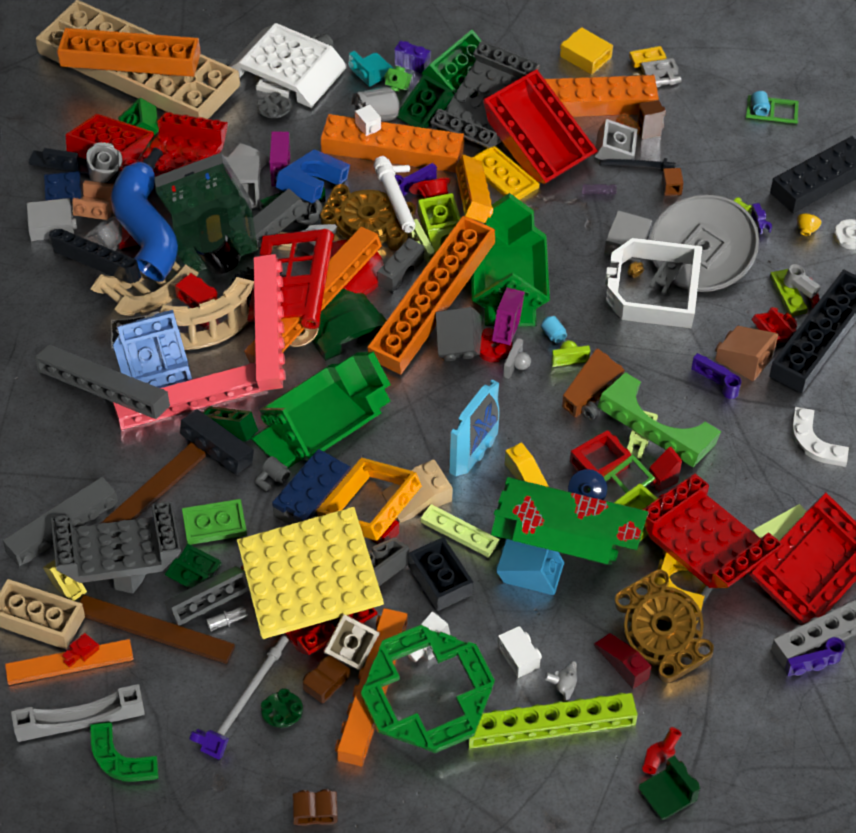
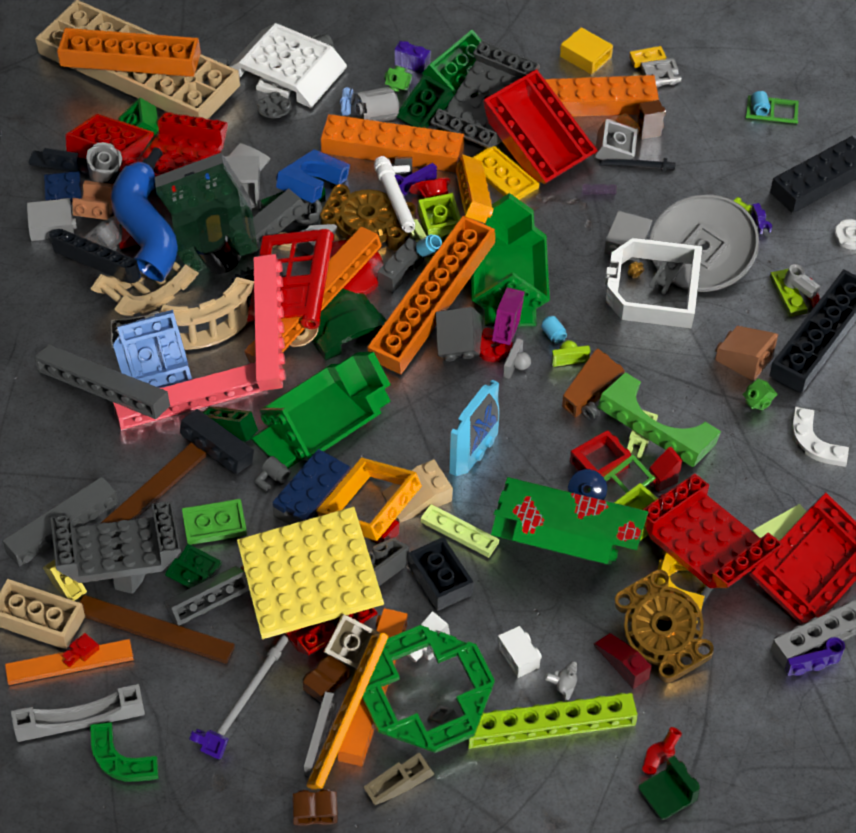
red brick [175,273,218,328] -> none
light grey axle [206,607,247,632] -> none
dark green dish [261,688,303,728] -> none
magenta window [270,132,291,187] -> none
teal bracket [348,51,394,87] -> none
white brick [355,105,381,136] -> none
dark azure slope [496,539,564,595] -> none
yellow slope [504,442,549,487] -> none
dark orange brick [662,168,684,196] -> none
dark purple plate [691,353,741,399] -> none
red slope [751,307,798,344] -> none
yellow brick [797,213,822,236] -> none
none -> light grey plate [304,692,337,777]
none -> light orange tile [306,632,388,790]
none -> light blue axle [340,87,353,116]
none -> dark tan slope [364,752,434,805]
none -> dark grey slope [395,157,412,174]
none -> medium azure brick [416,234,442,257]
none -> dark grey slope [427,705,459,727]
none -> bright green brick [742,378,778,410]

